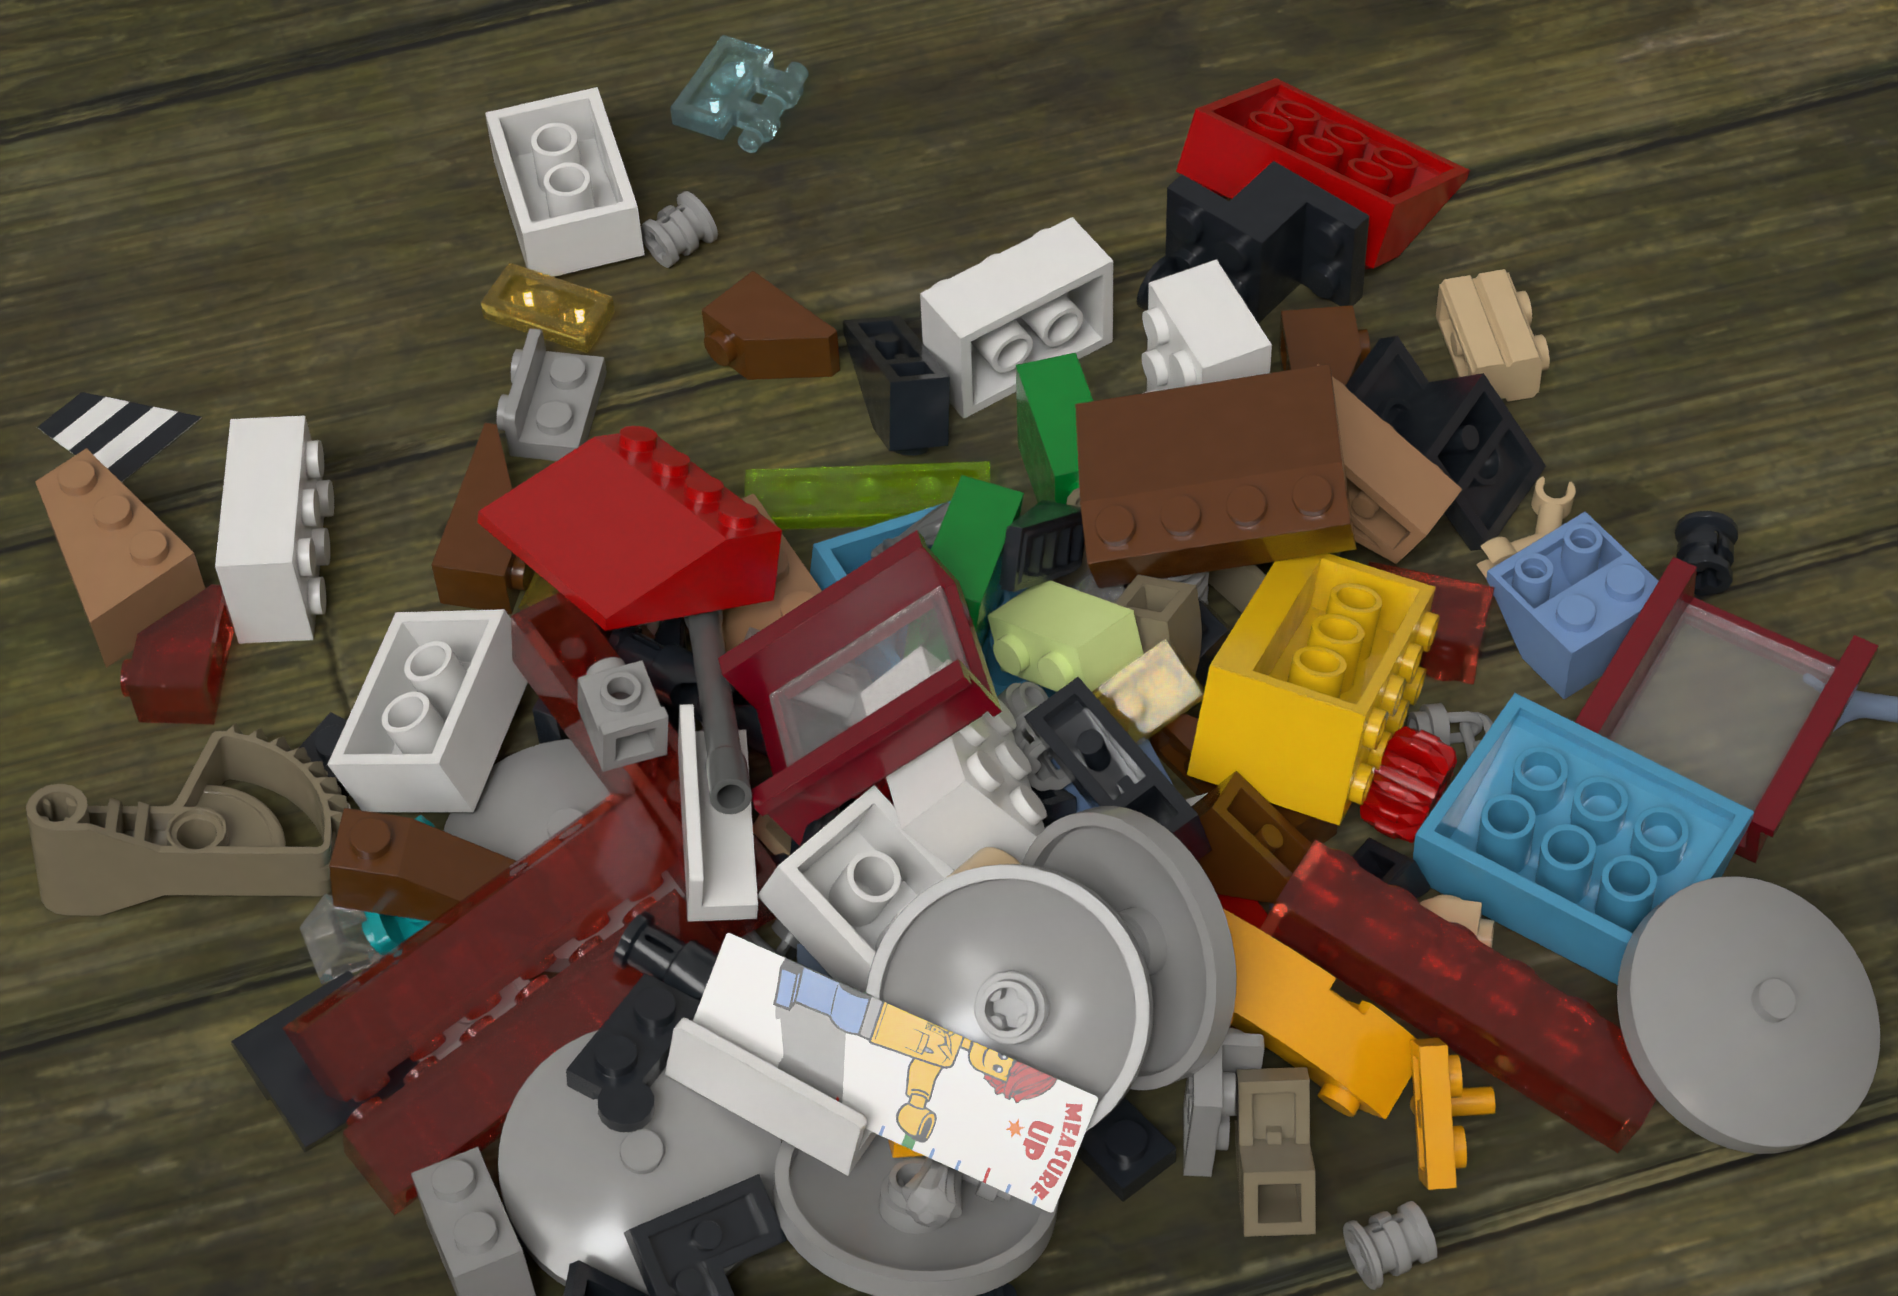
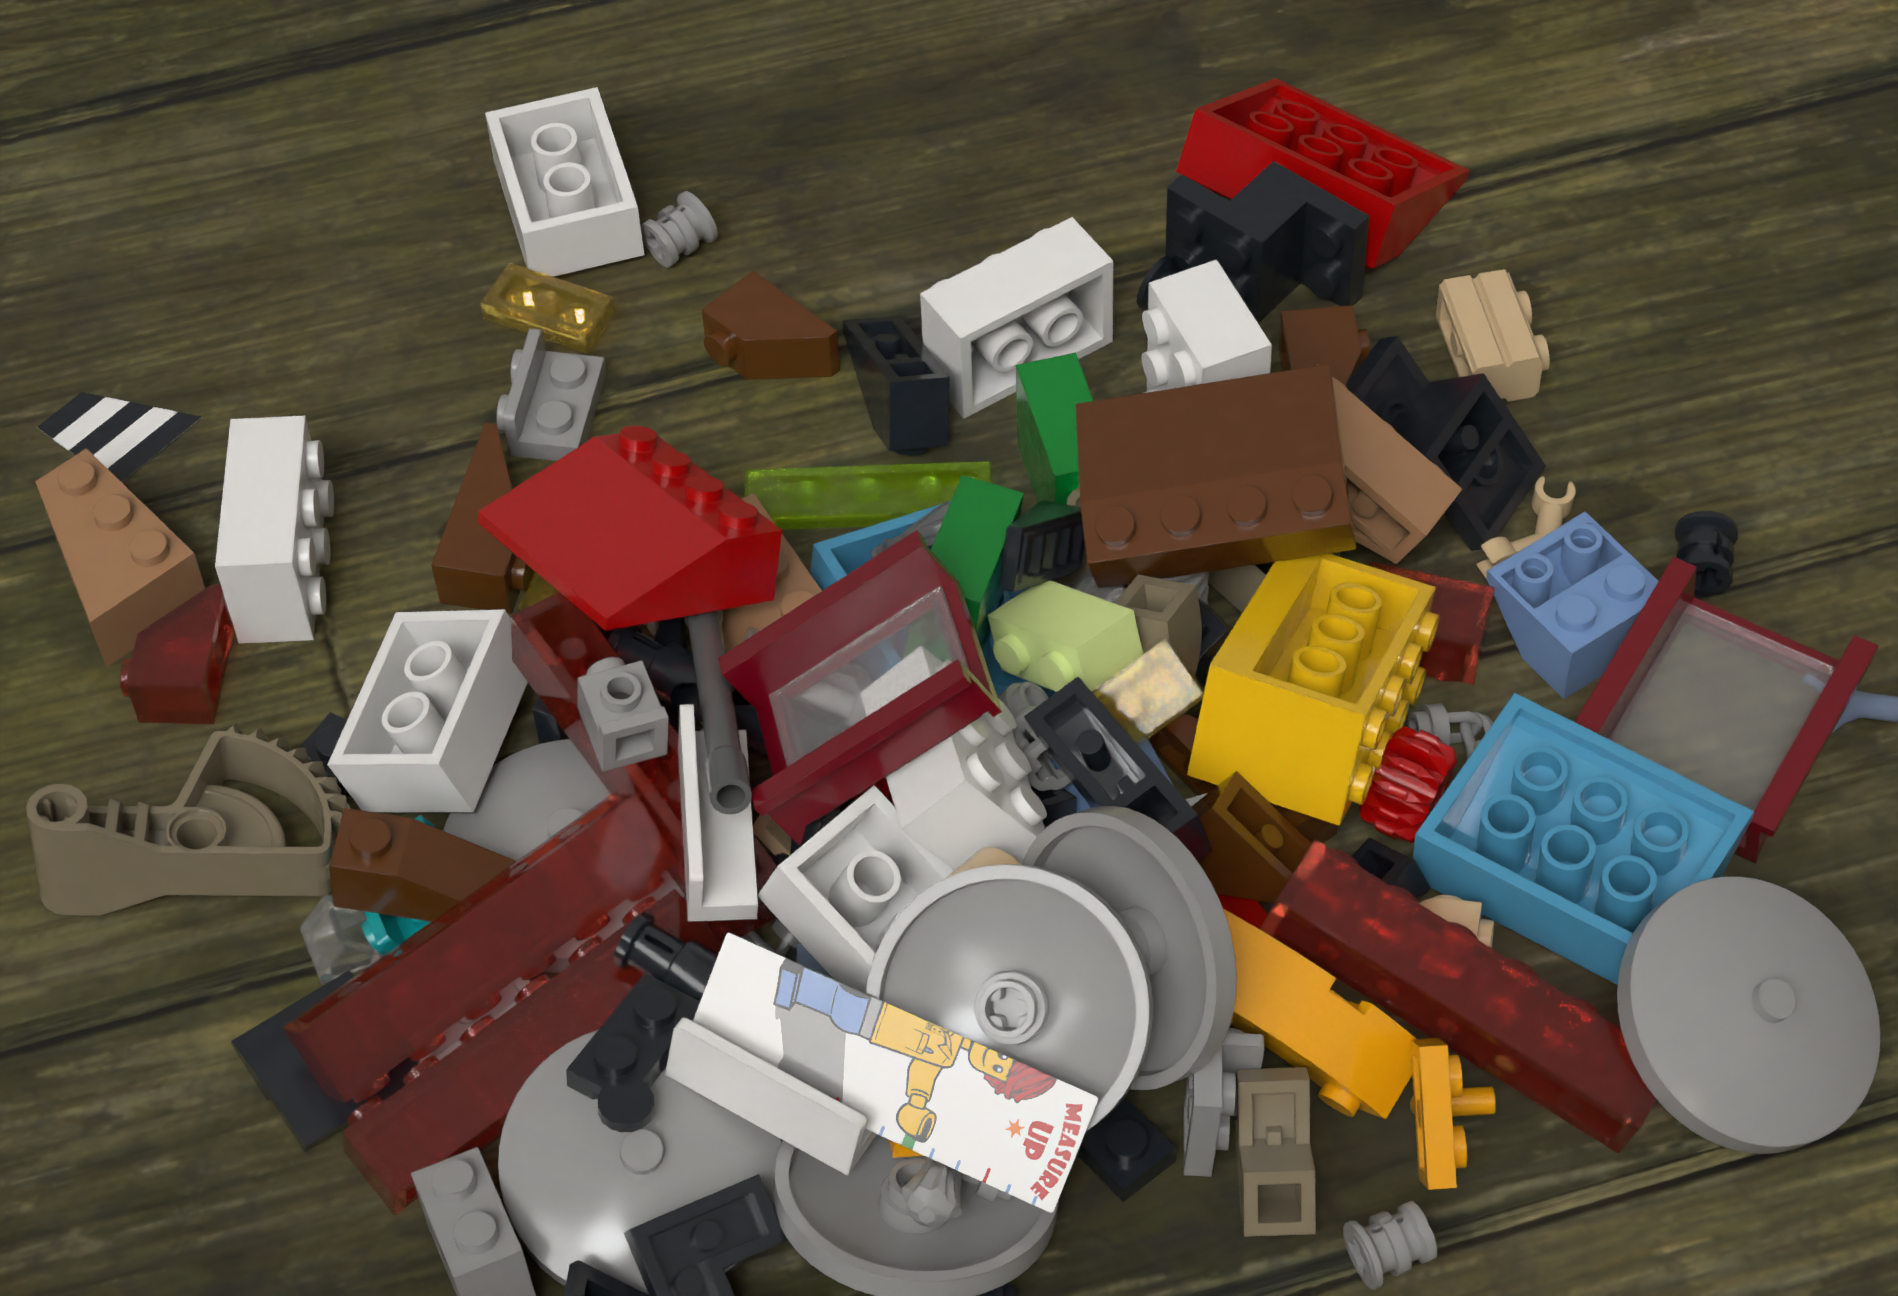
clear light blue plate [671,35,809,153] -> none

